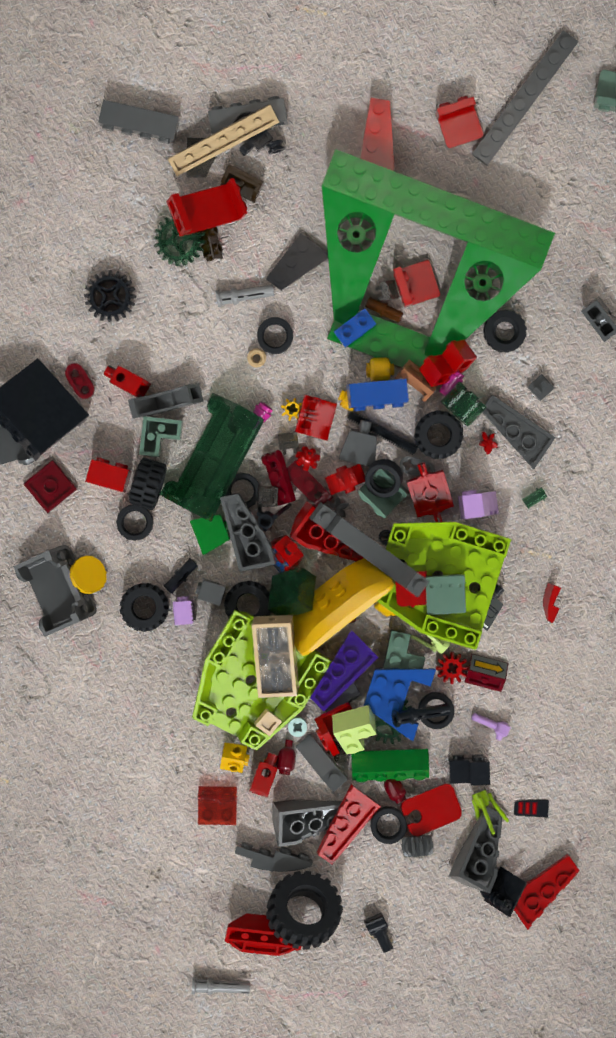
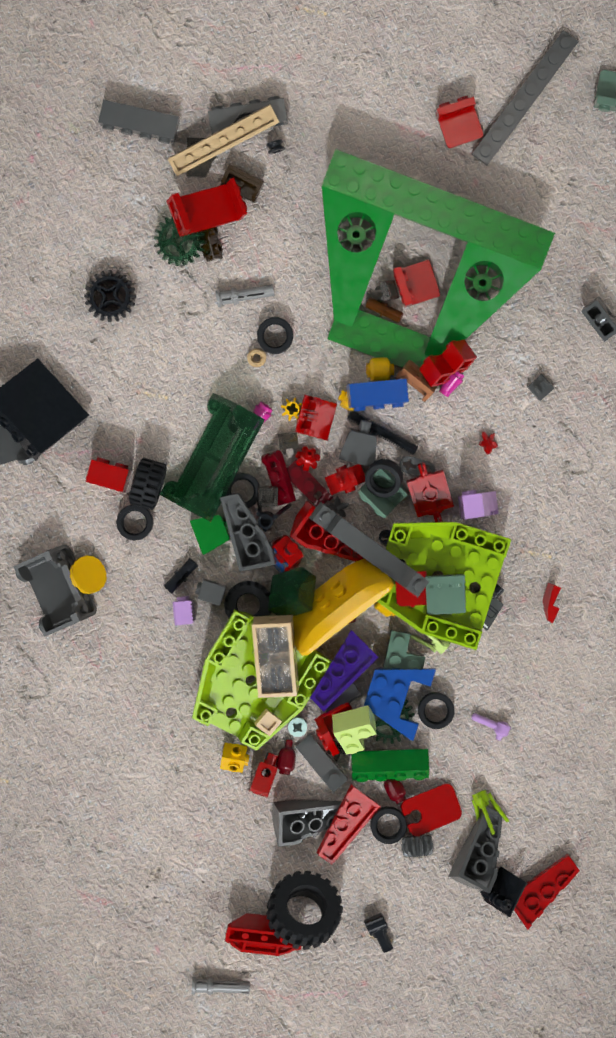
dark red tile [23,460,77,513] -> none
dark red plate [65,363,95,399] -> none
red torso [104,365,151,398] -> none
black tyre [120,583,169,632] -> none
dark grey arch [128,383,204,419] -> none
sand green brick [139,416,183,457] -> none
clear red hinge [198,786,237,825] -> none
dark grey slope [235,842,313,872] -> none
black plate [239,130,273,156] -> none
black wing [266,233,328,291] -> none
blue brick [334,309,376,348] -> none
red wedge [360,98,395,171] -> none
black pin [392,703,451,728] -> none
black tyre [414,410,464,459] -> none
red gear [435,651,468,684] -> none
clear green brick [441,382,487,427] -> none
black brick [448,754,490,786] -> none
panel [464,654,509,692] -> none
dark grey wing [481,395,556,470] -> none
black tyre [483,309,527,353] -> none
black sticker [514,800,549,818] -> none
clear green pin [522,487,547,509] -> none

